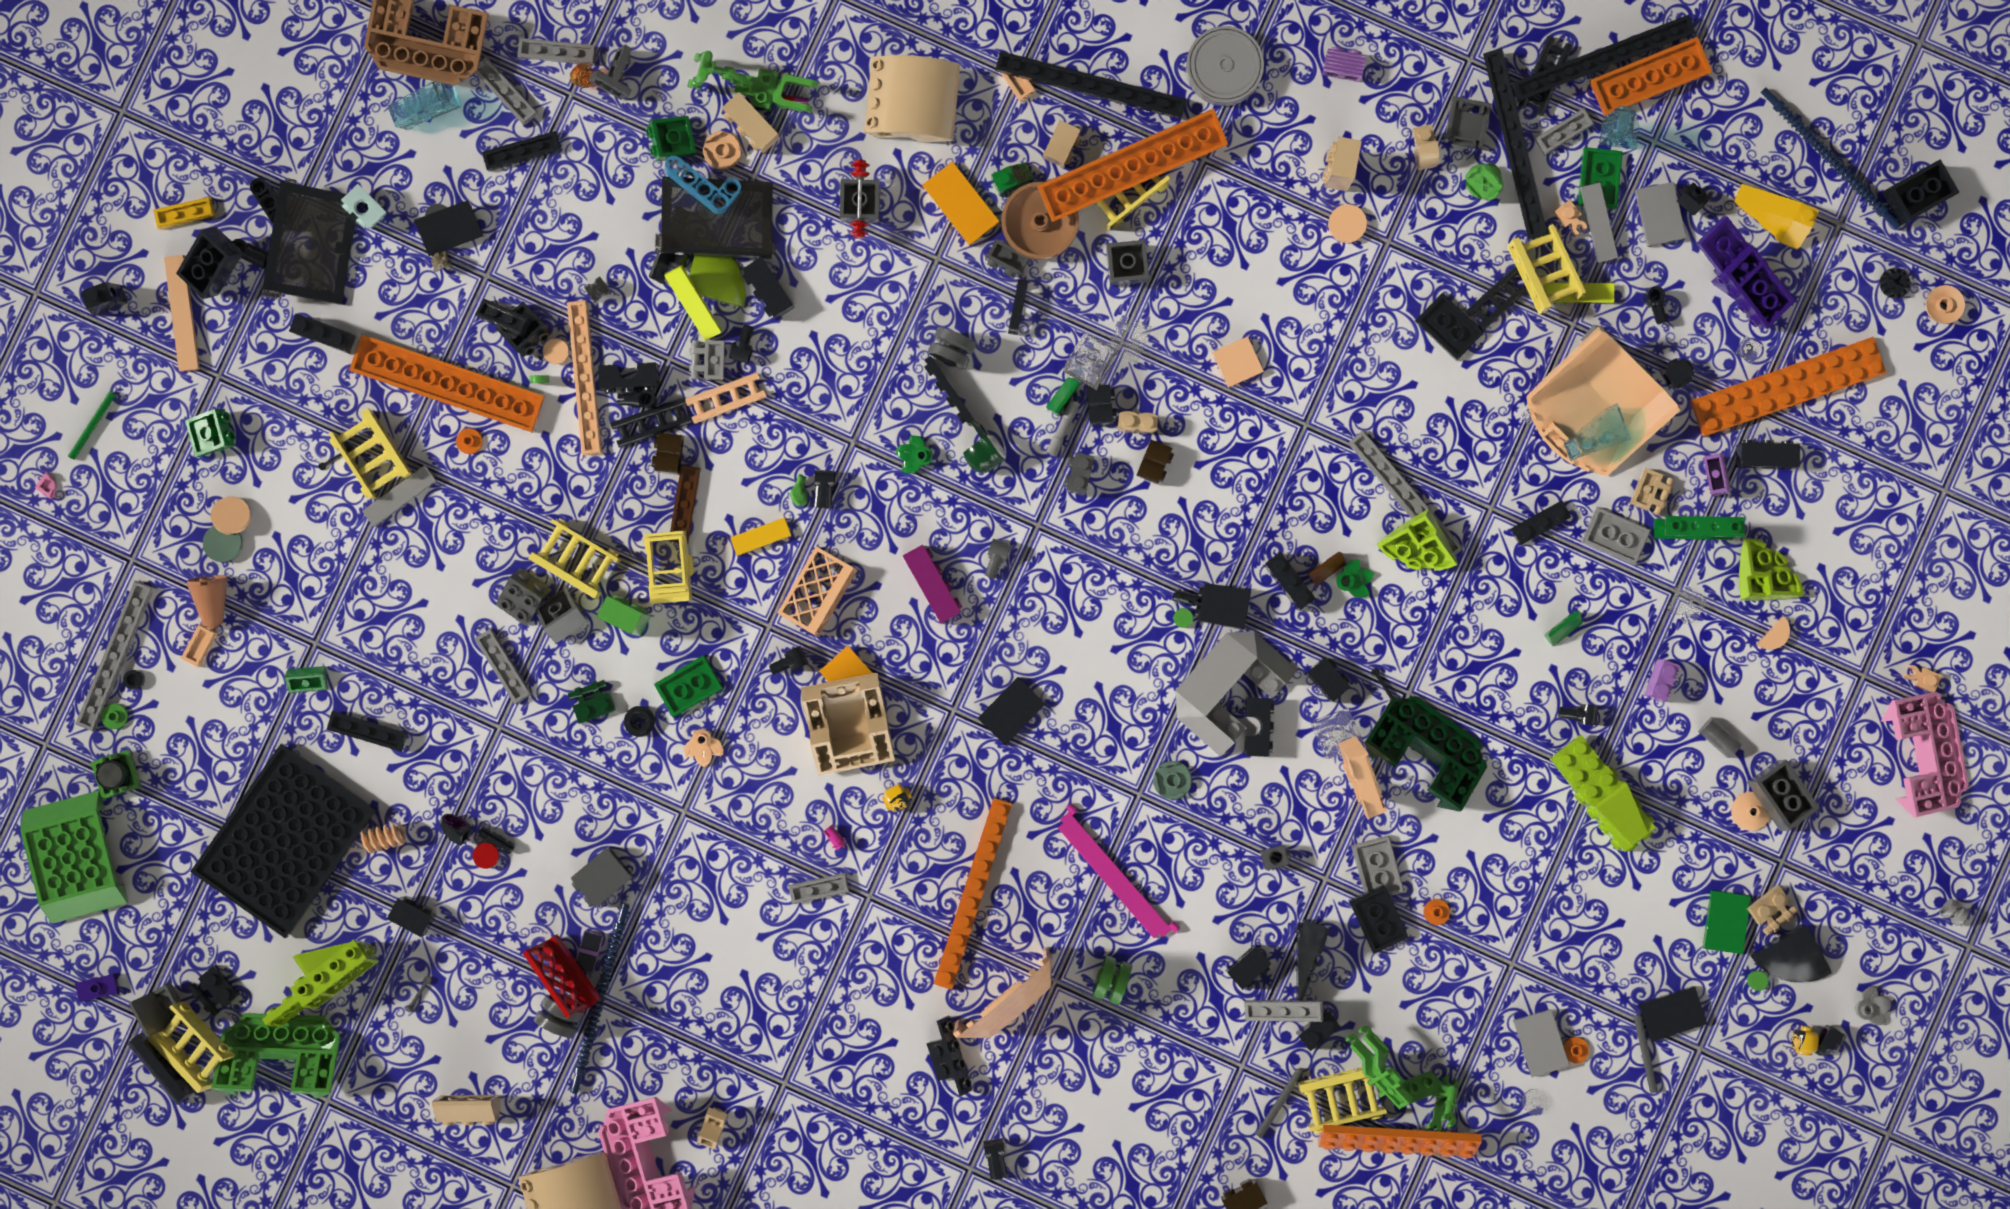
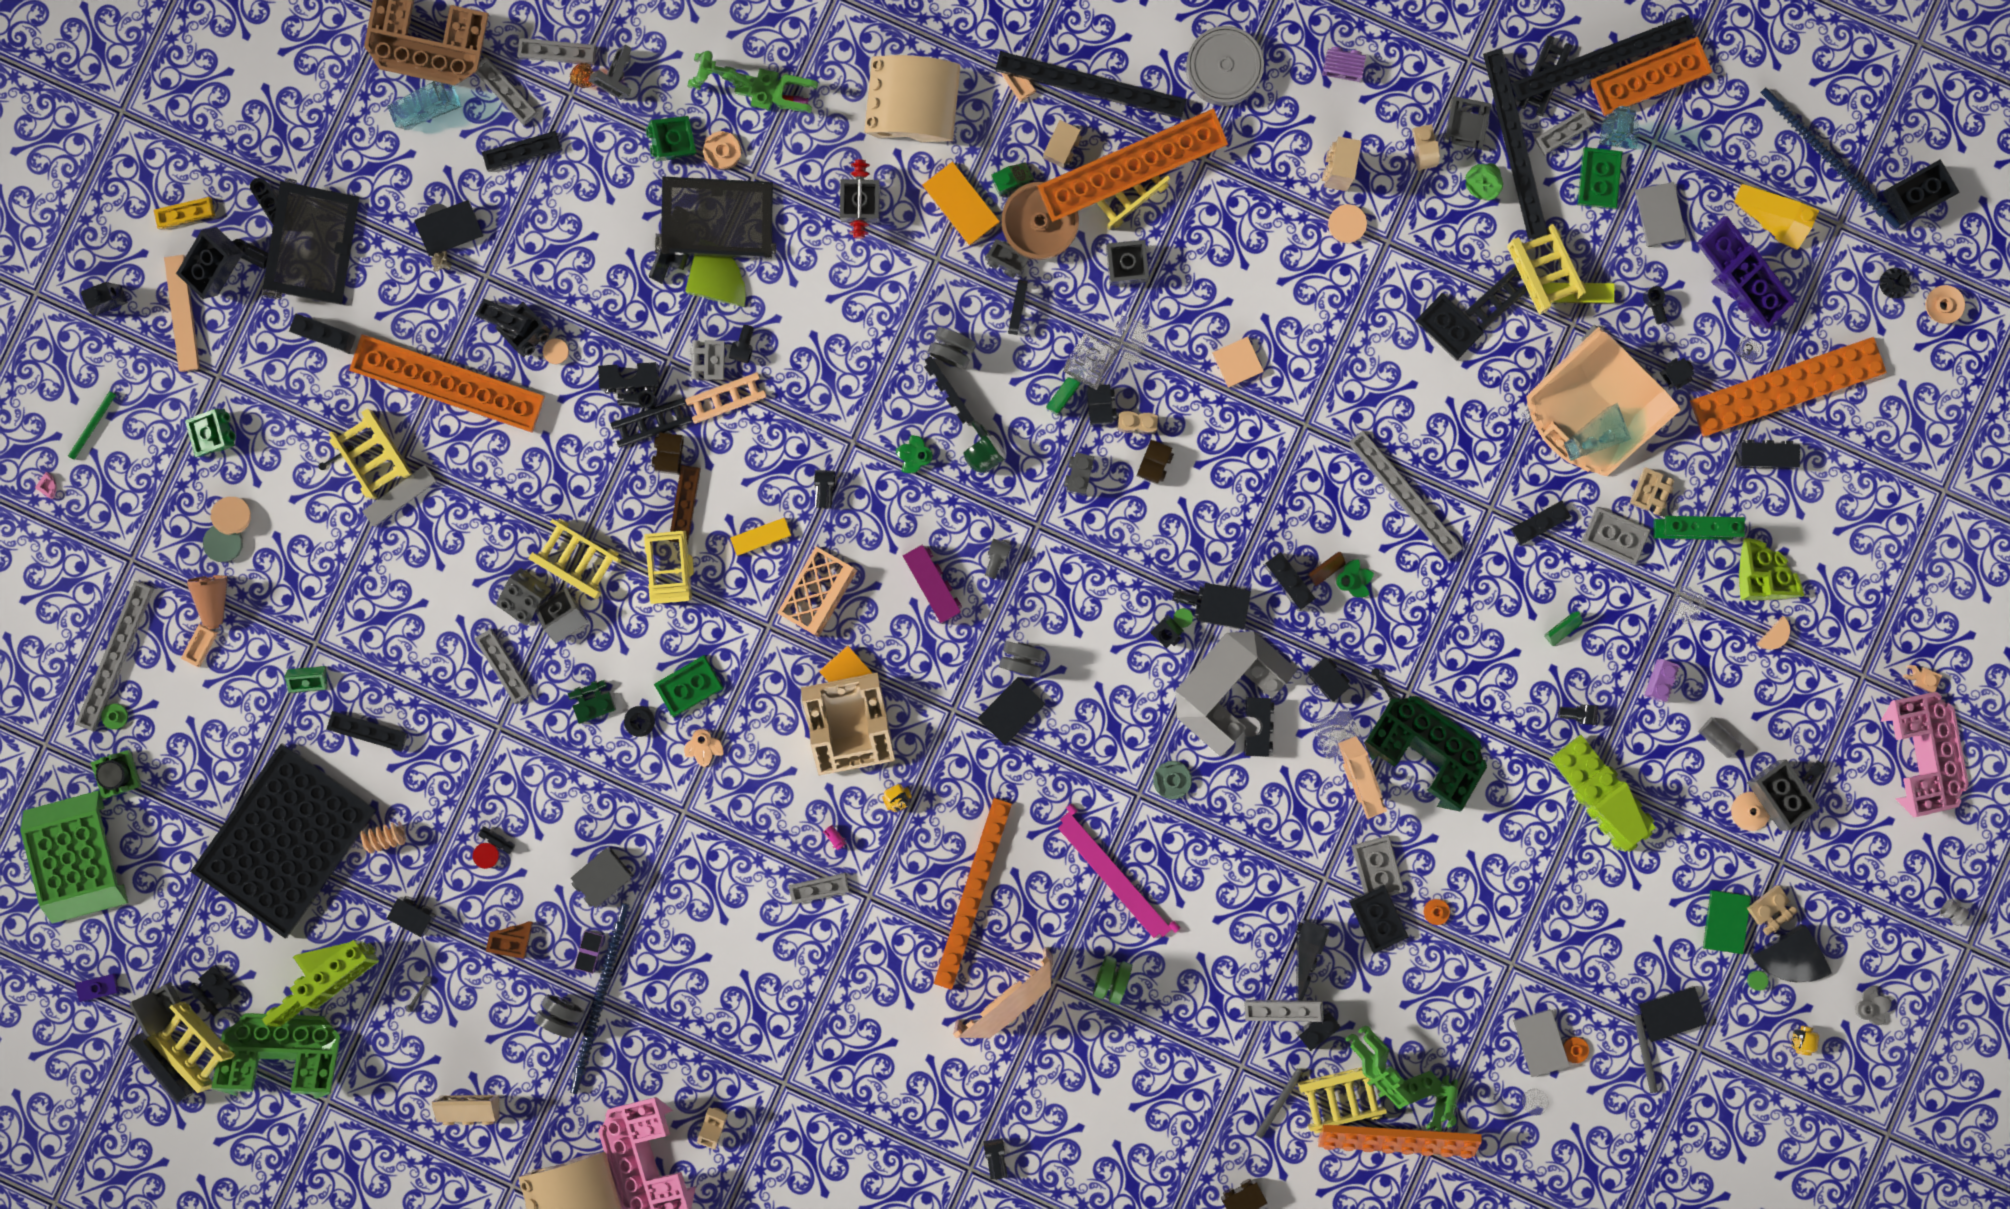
black tile [123,670,145,689] -> none
light aqua brick [341,184,387,229] -> none
black rock [440,814,472,846] -> none
orange piece [456,428,482,454] -> none
red fence [523,934,601,1018] -> none
bright green tile [530,375,549,383] -> none
light nougat tile [567,300,602,455] -> none
clear smoke wheel [584,276,611,303] -> none
bright green brick [597,595,651,636] -> none
dark azure beam [664,156,741,214] -> none
neon yellow tile [664,265,722,340] -> none
tan brick [722,92,780,153] -> none
black brick [742,256,795,320] -> none
black axle [769,646,809,675] -> none
bright green animal [790,474,808,507] -> none
black bracket [926,1016,972,1096] -> none
light grey piece [1046,400,1080,457] -> none
black brick [1225,945,1271,990] -> none
dark grey brick [1259,844,1291,870] -> none
lime brick [1376,509,1458,571] -> none
light nougat plate [1553,200,1587,236] -> none
light grey tile [1580,182,1618,263] -> none
black brick [1677,182,1713,216] -> none
medium lavender brick [1703,453,1731,497] -> none
black rock [1815,1025,1847,1056] -> none
none -> dark orange wing [485,921,533,959]
none -> dark grey wheel [999,641,1046,678]
none -> black brick [1150,614,1184,649]
none -> black pin [1802,760,1827,786]

